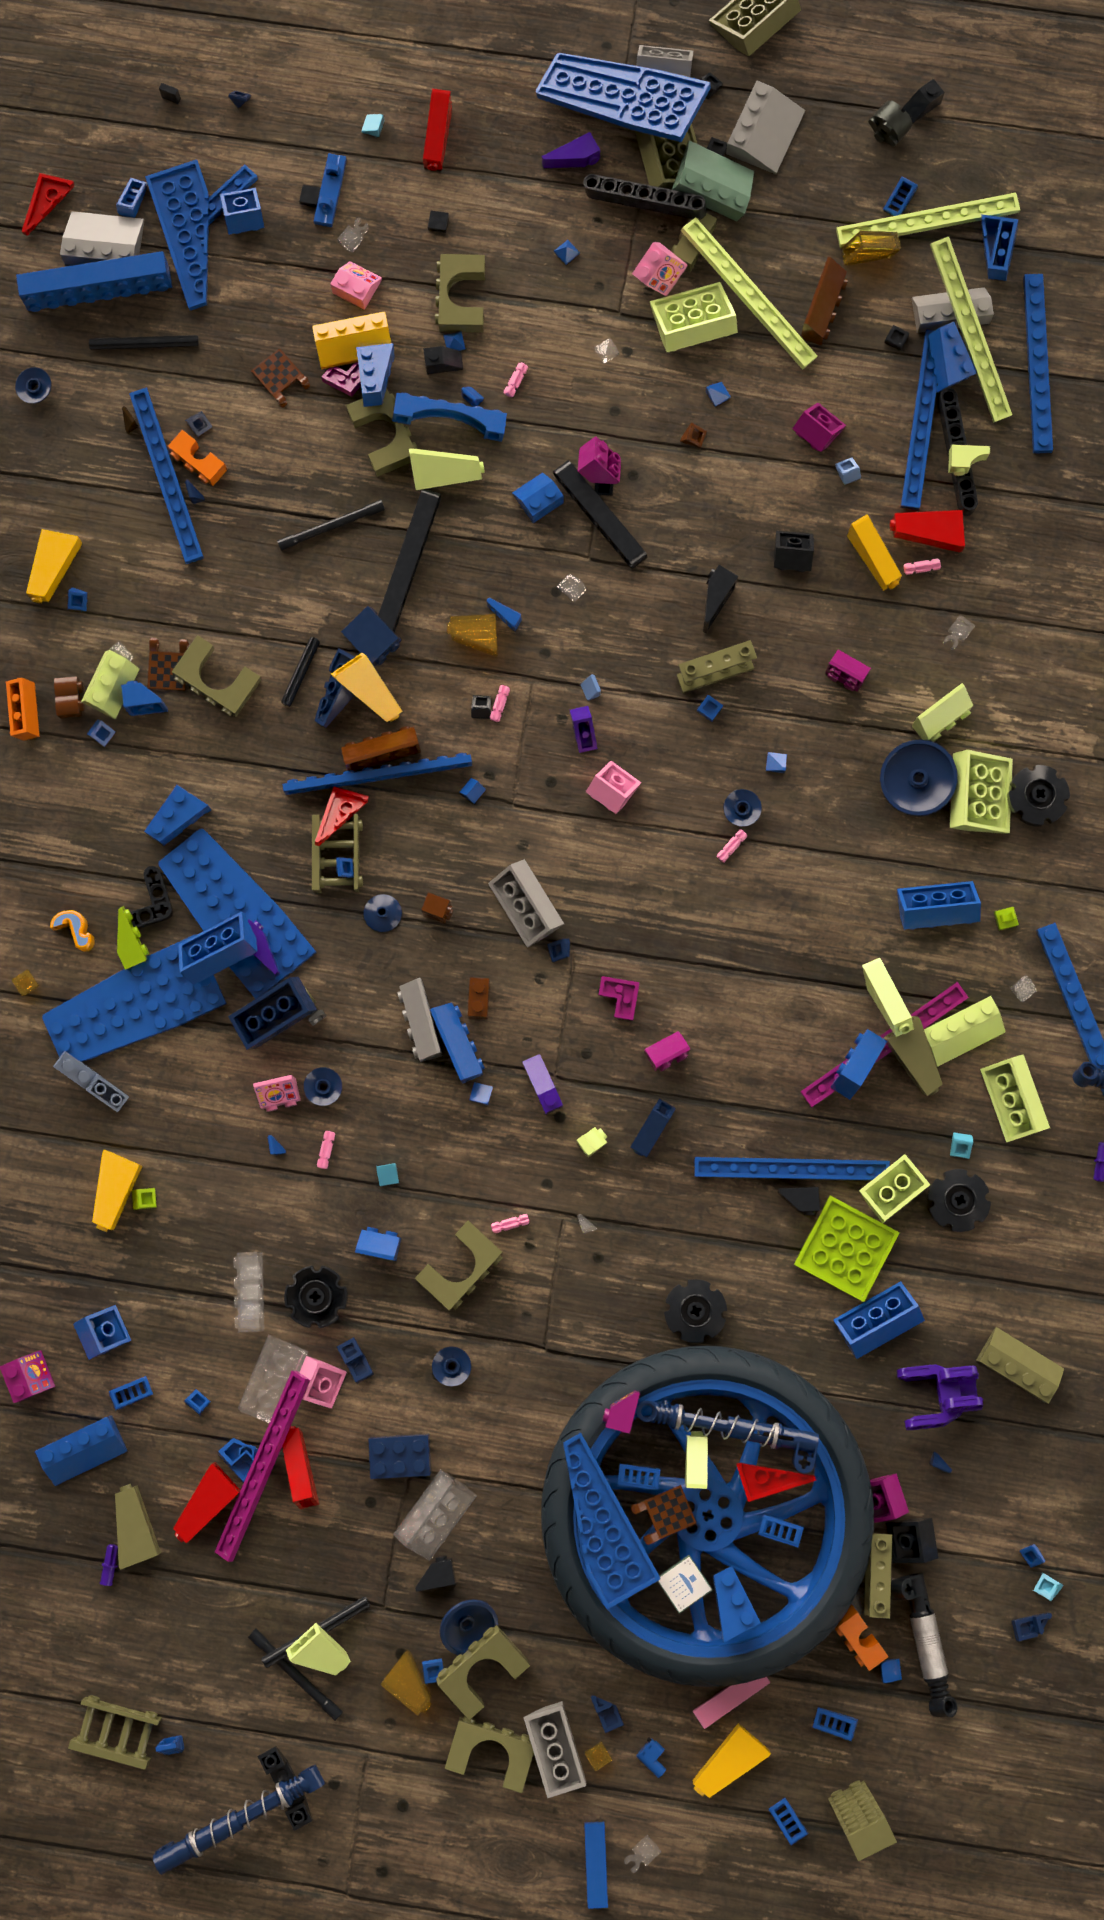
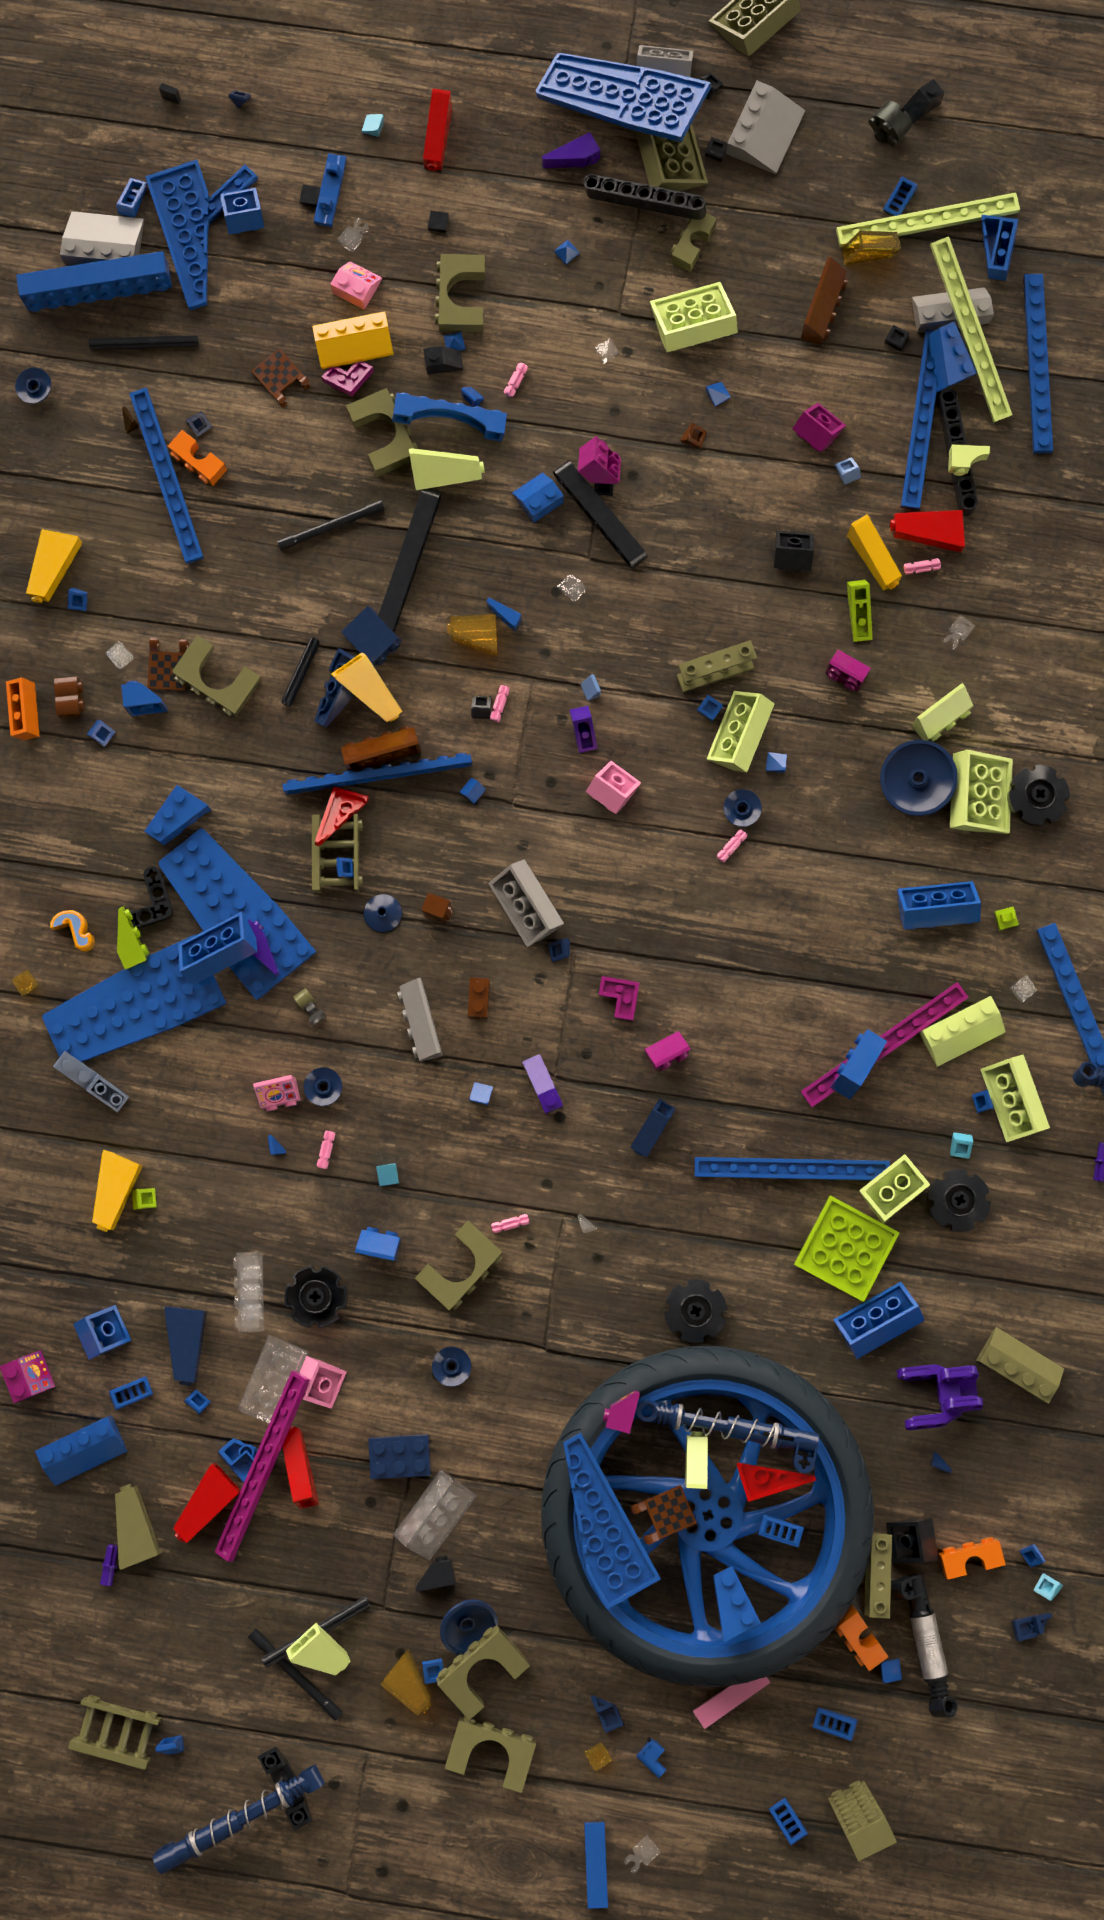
red wing [22,173,75,236] -> none
yellowish green slope [81,650,139,719] -> none
dark blue slope [185,480,205,504] -> none
dark blue brick [228,977,317,1050] -> none
dark blue slope [337,1337,374,1384] -> none
wedge [356,343,395,407] -> none
blue slope [430,1003,485,1084] -> none
light grey slope [524,1701,586,1798] -> none
yellowish green arch [577,1127,607,1158] -> none
blue slope [617,1464,660,1490] -> none
bright pink slope [632,242,688,296] -> none
white tile [658,1555,713,1613] -> none
sand green slope [672,140,754,222] -> none
yellowish green plate [681,217,817,370] -> none
yellow slope [693,1723,771,1798] -> none
black slope [703,565,738,633] -> none
black slope [778,1187,820,1216] -> none
yellowish green slope [862,958,914,1037] -> none
magenta slope [870,1473,909,1523] -> none
olive slope [883,1016,943,1096] -> none
none -> dark blue slope [164,1306,207,1386]
none -> yellowish green slope [707,691,774,772]
none -> lime slope [847,580,873,642]
none -> orange arch [938,1537,1006,1580]
none -> blue slope [972,1090,994,1113]

